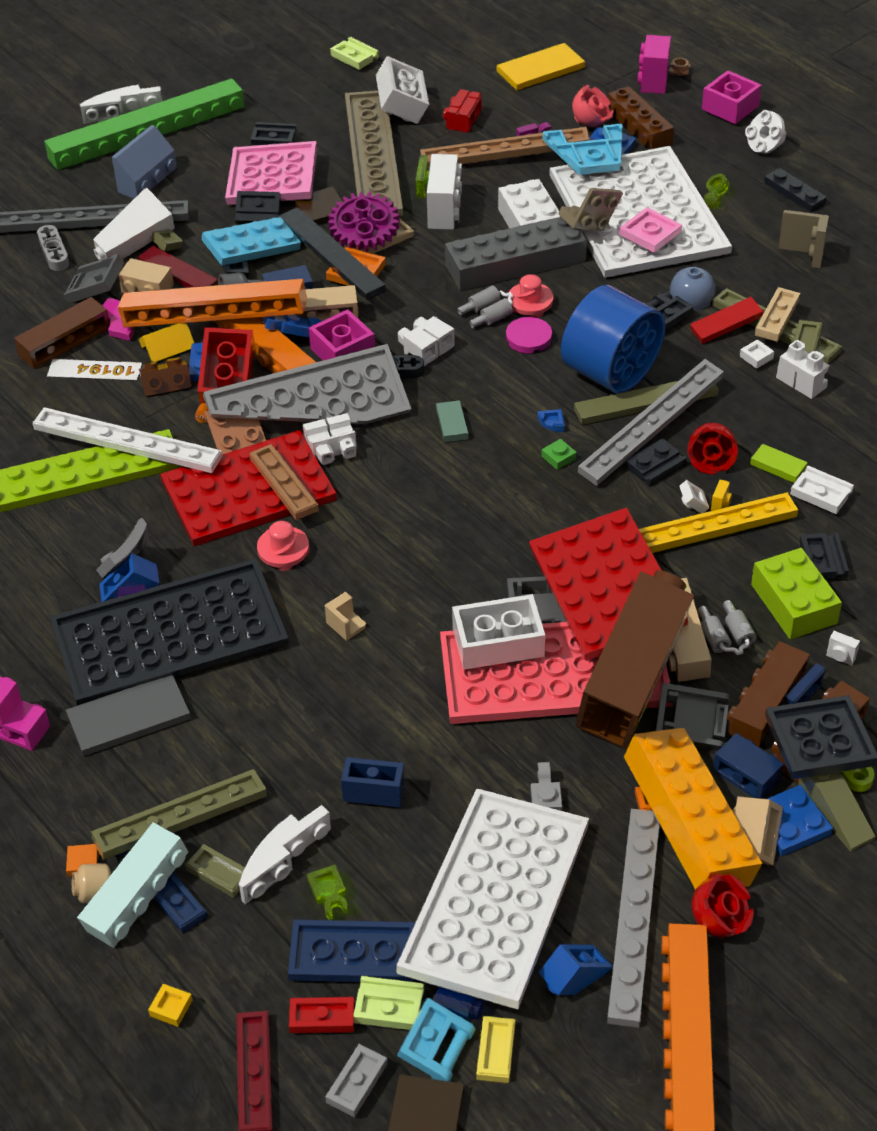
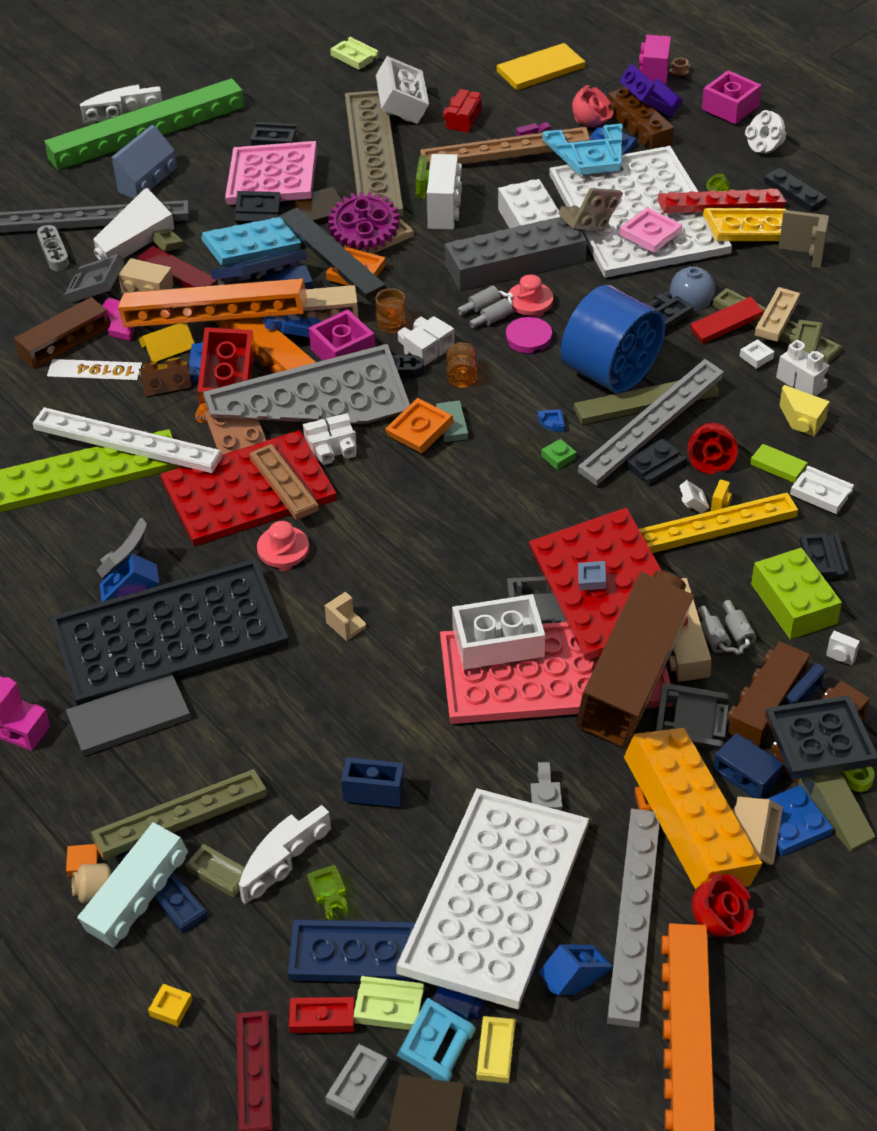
none -> dark blue plate [210,250,307,282]
none -> clear orange wheel [375,288,406,333]
none -> orange plate [385,398,454,453]
none -> clear orange wheel [446,342,478,387]
none -> sand blue plate [578,561,607,590]
none -> dark purple panel [619,64,683,117]
none -> red plate [657,188,786,213]
none -> yellow tile [703,208,786,241]
none -> light yellow slope [780,385,829,437]

